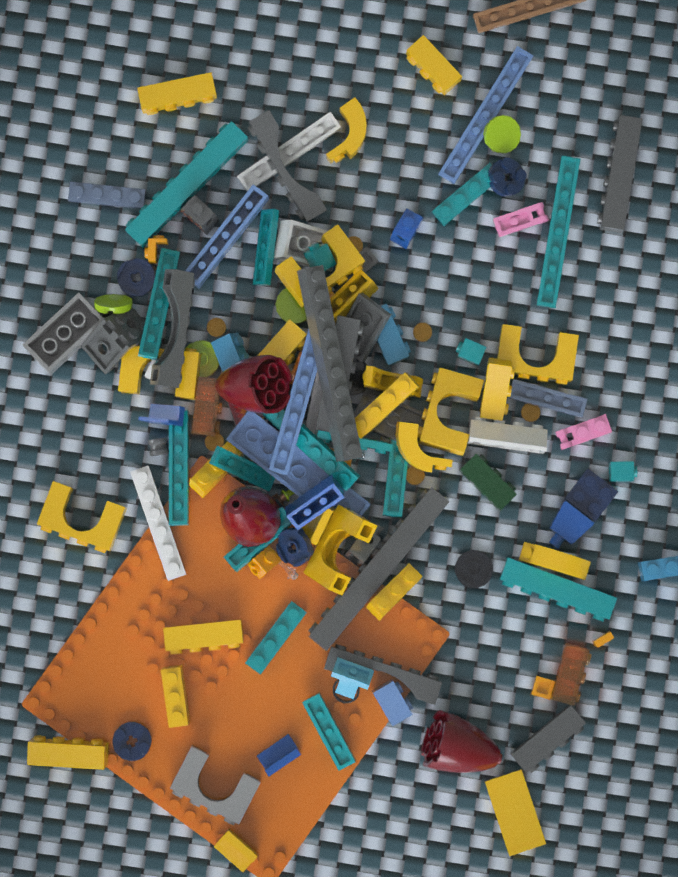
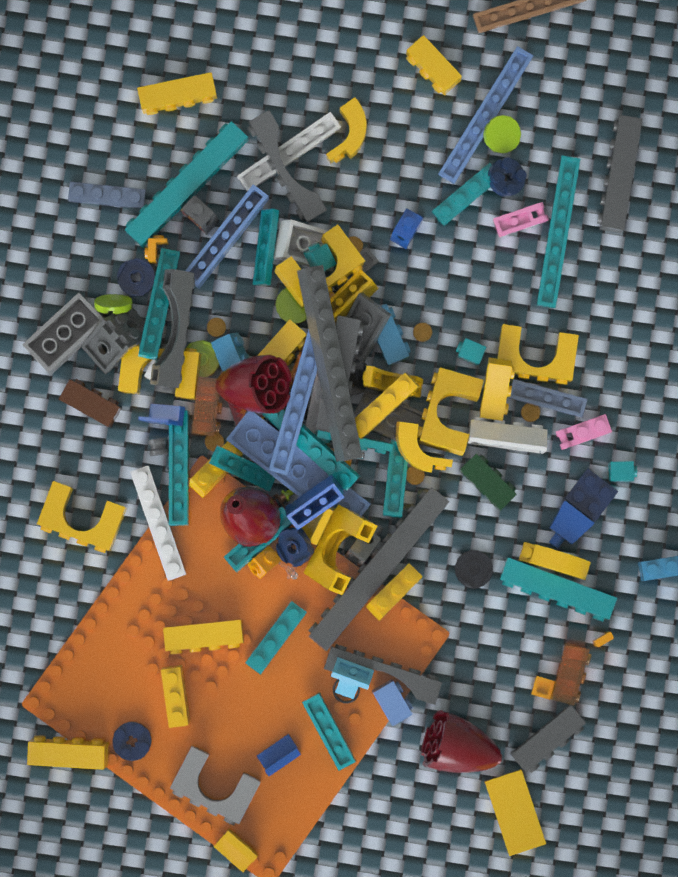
none -> reddish brown brick [59,379,122,428]

